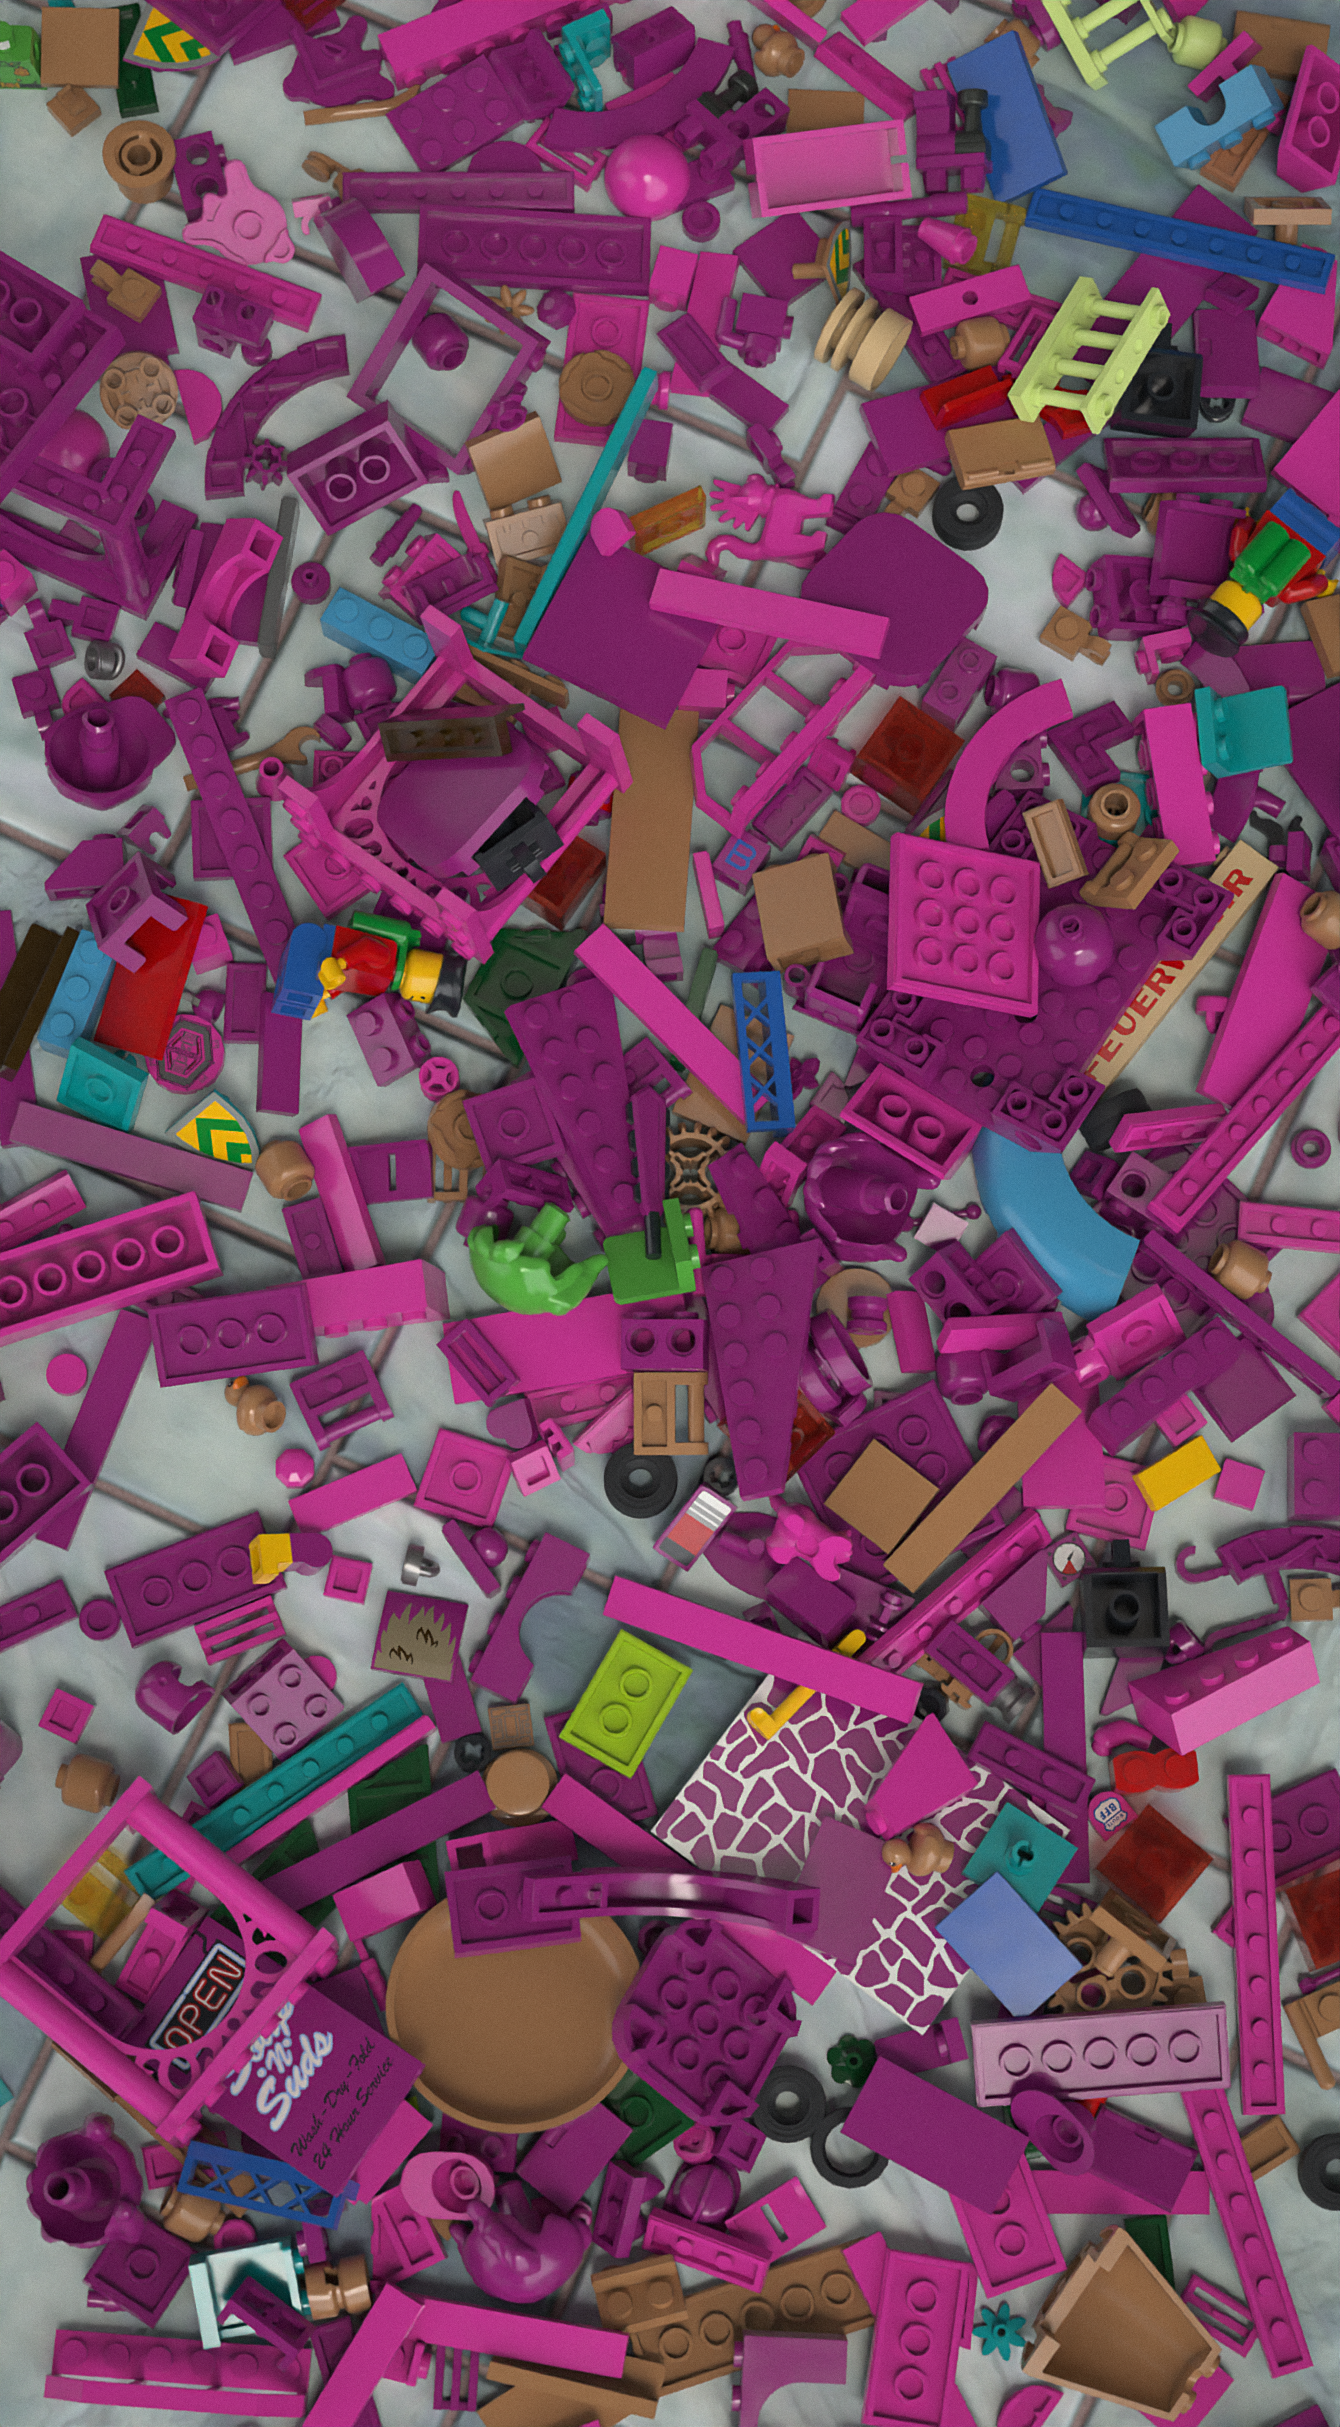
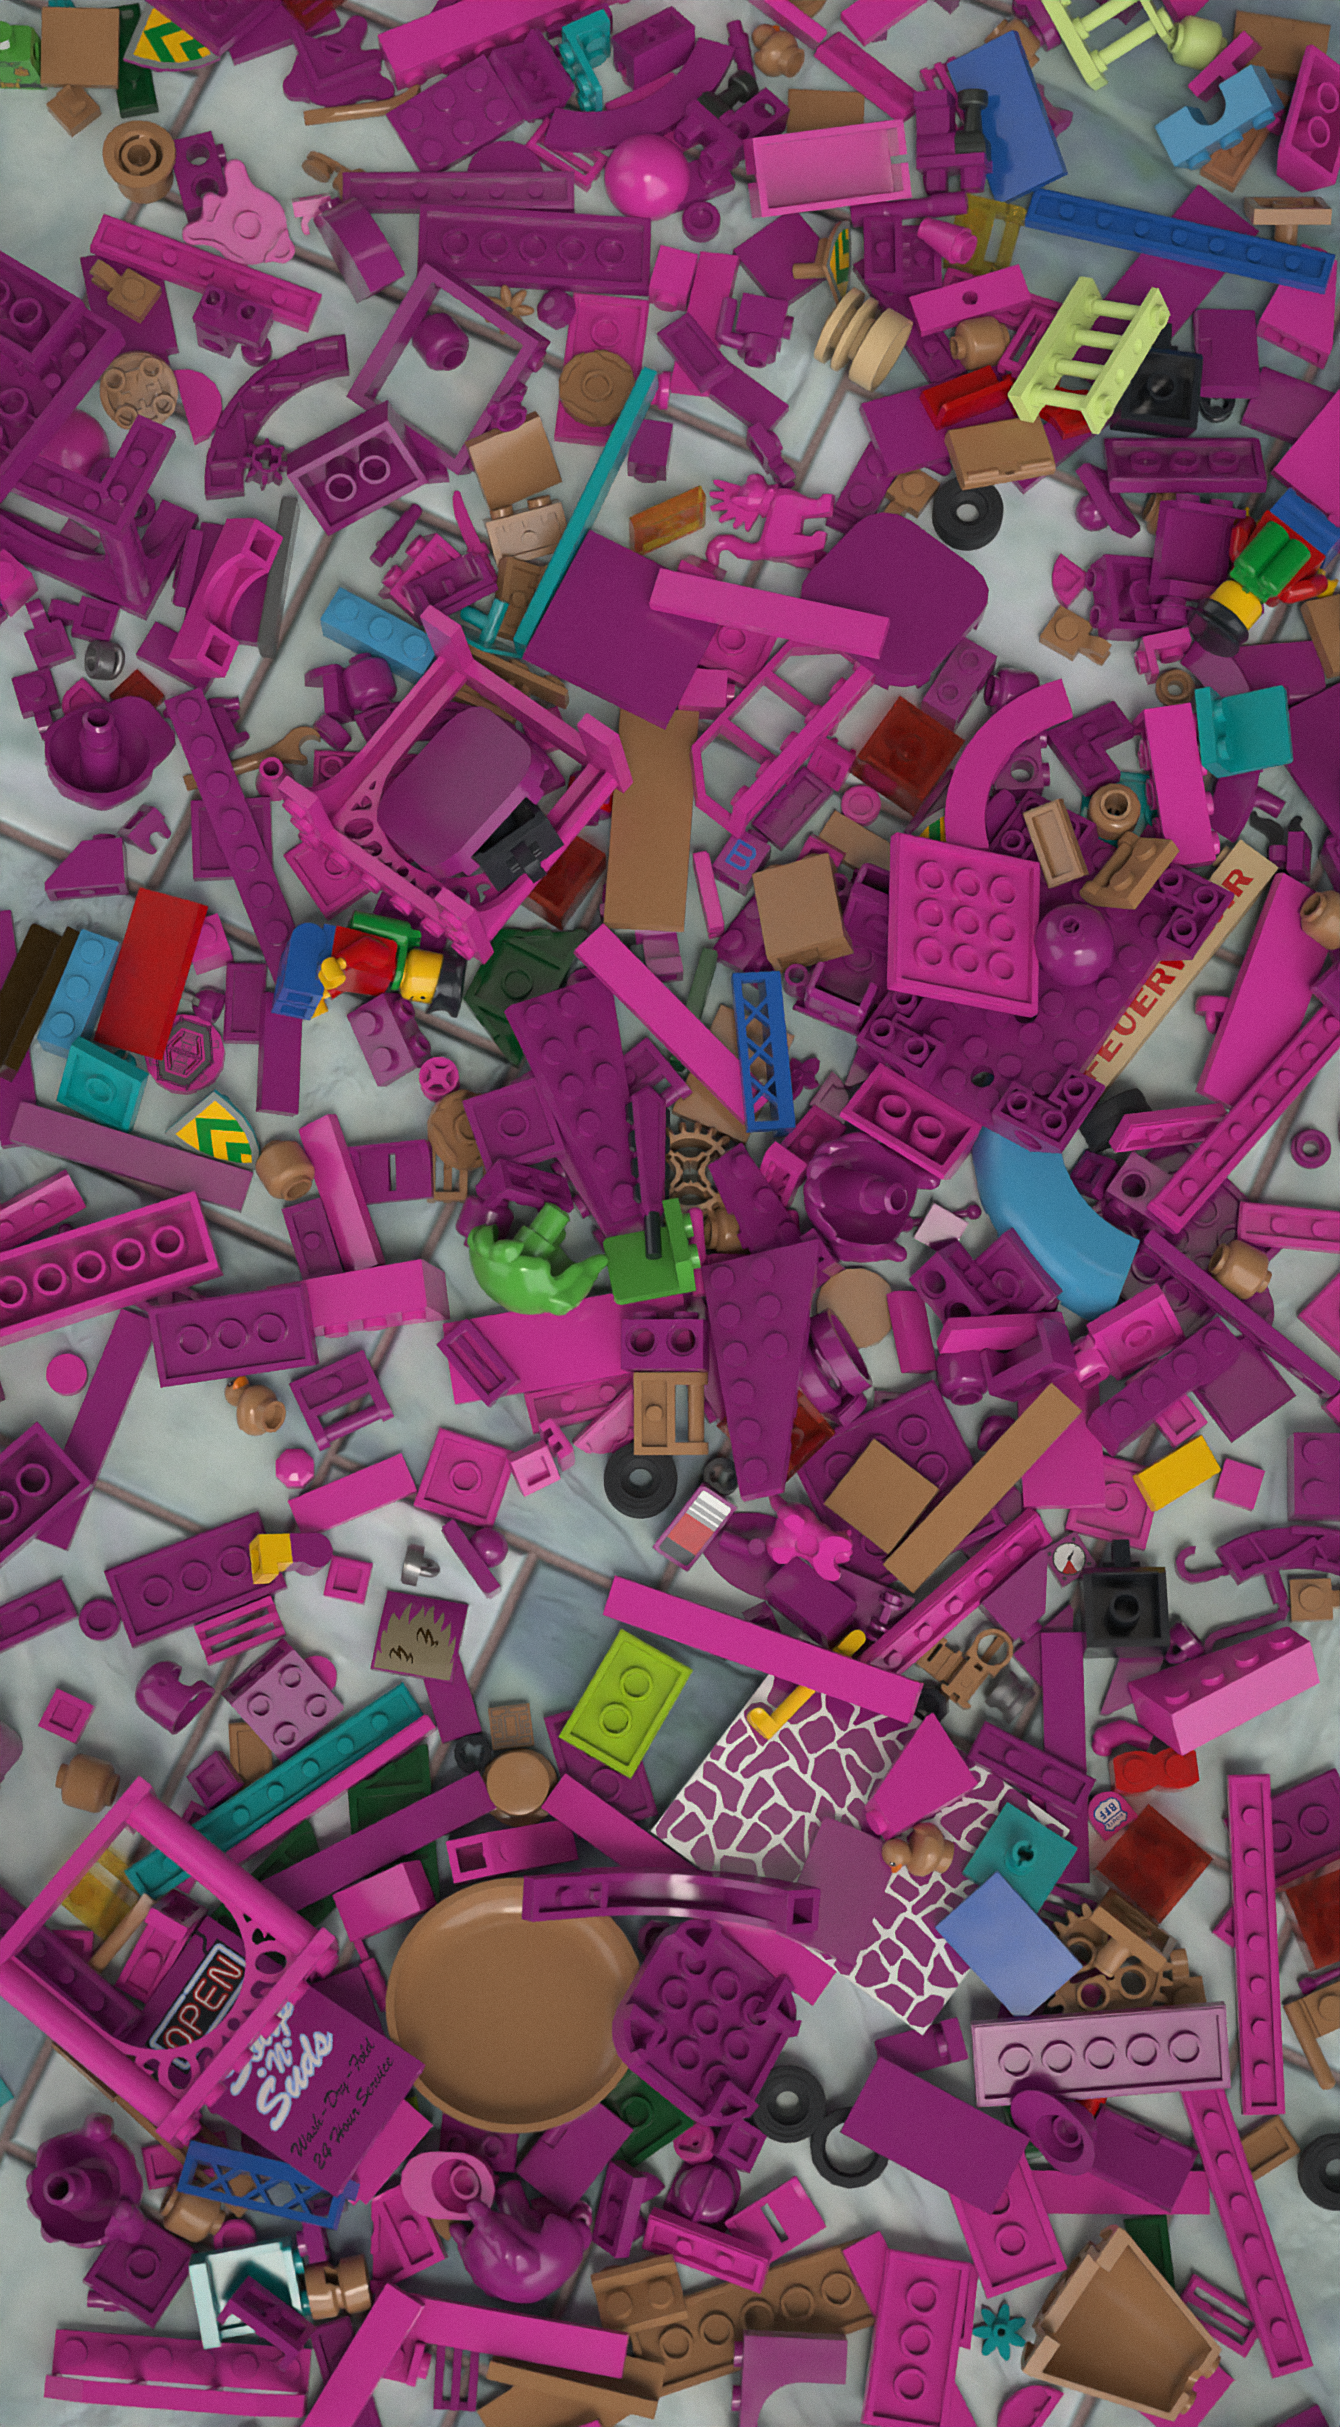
magenta panel [85,851,188,973] -> none
magenta tile [291,562,331,605] -> none
dark brown panel [378,703,525,762] -> none
magenta plate [444,1855,582,1959] -> none
magenta arch [468,1532,591,1705] -> none
magenta tile [486,1398,538,1449] -> none
dark pink tile [590,507,637,557] -> none
dark green plant [827,2035,877,2088] -> none
magenta wheel [846,1296,888,1336] -> none
magenta plate [924,1620,1015,1707] -> none
magenta tile [1204,273,1260,317] -> none

